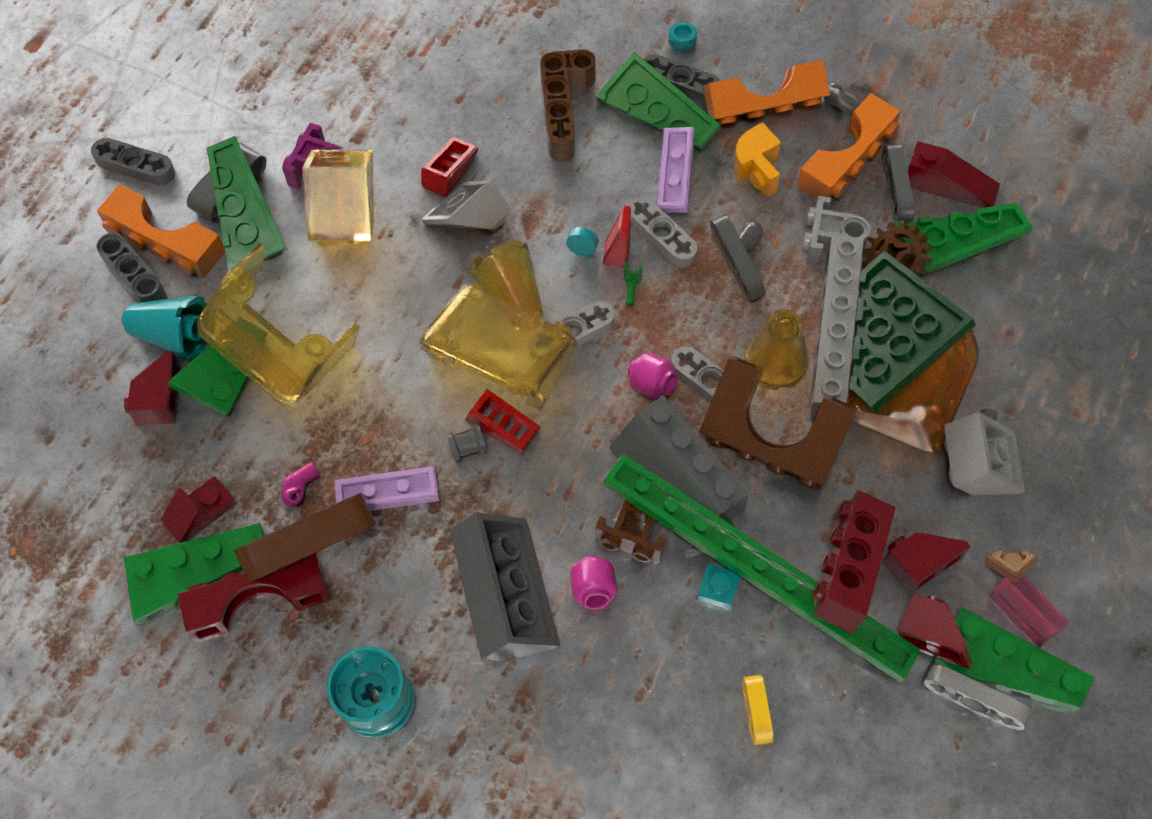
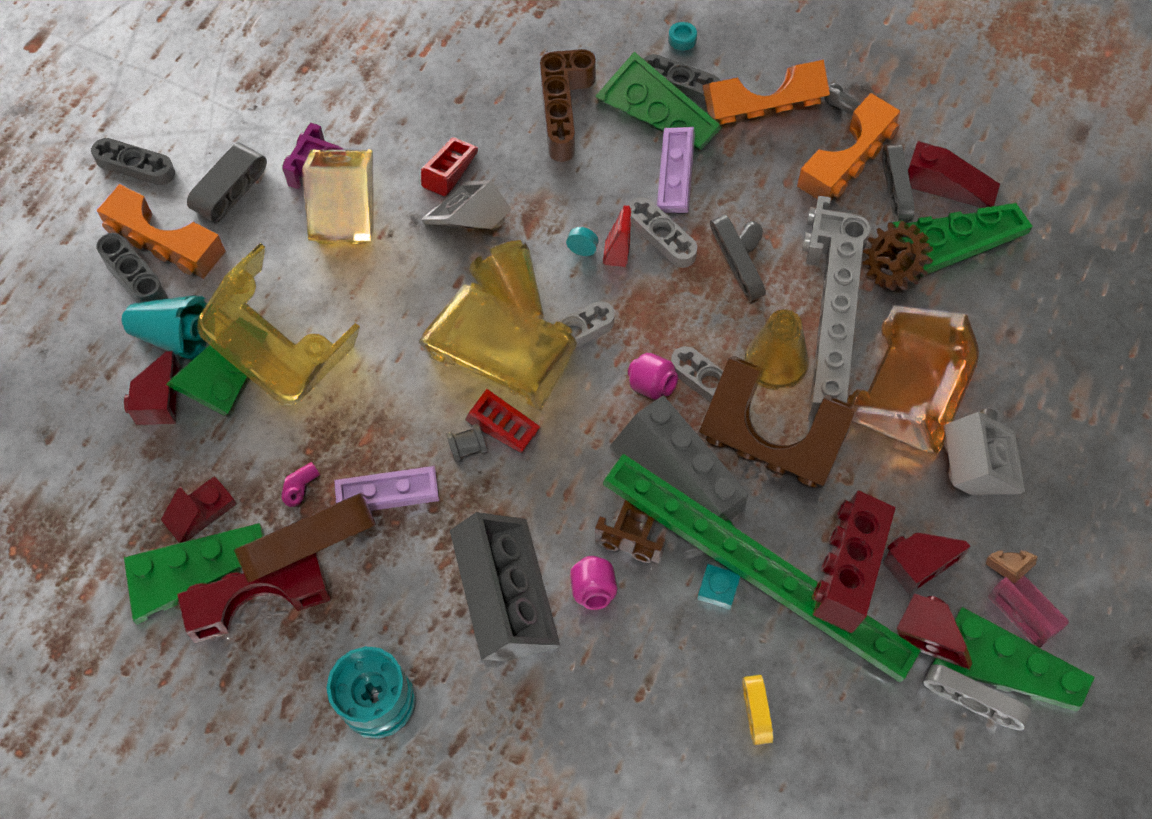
green wing [206,136,288,274] -> none
green hand [624,261,643,306] -> none
light orange brick [733,122,781,198] -> none
dark green plate [850,251,976,413] -> none

